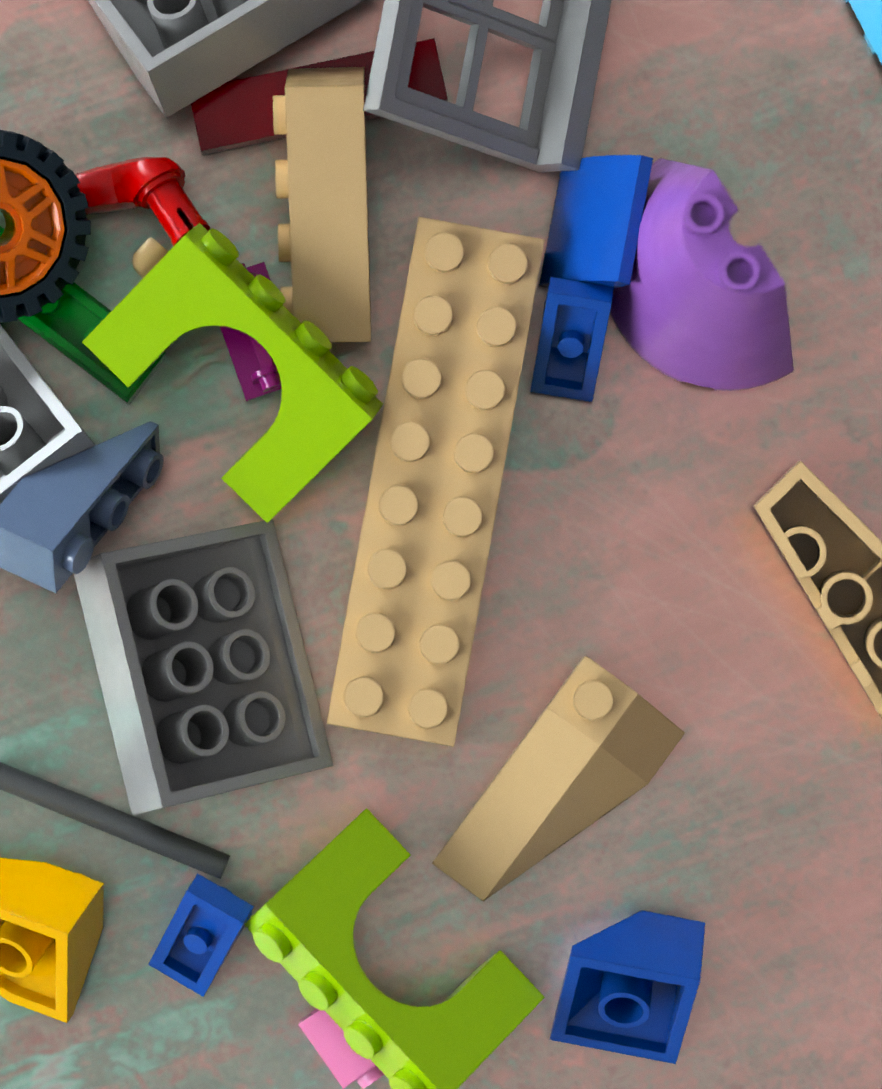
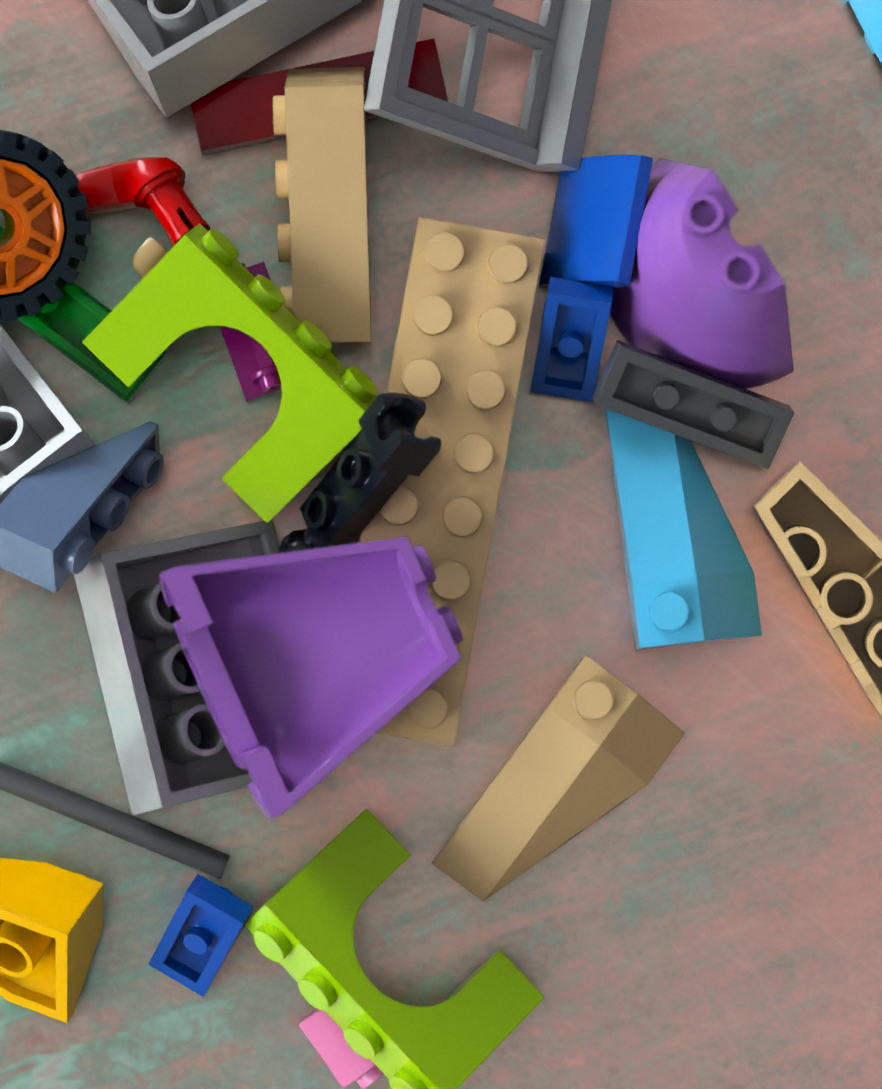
blue slope [550,910,705,1064] -> none
none -> medium lavender cone [160,537,463,819]
none -> black plate [278,393,441,553]
none -> dark grey plate [592,340,795,469]
none -> medium azure wedge [605,408,762,651]

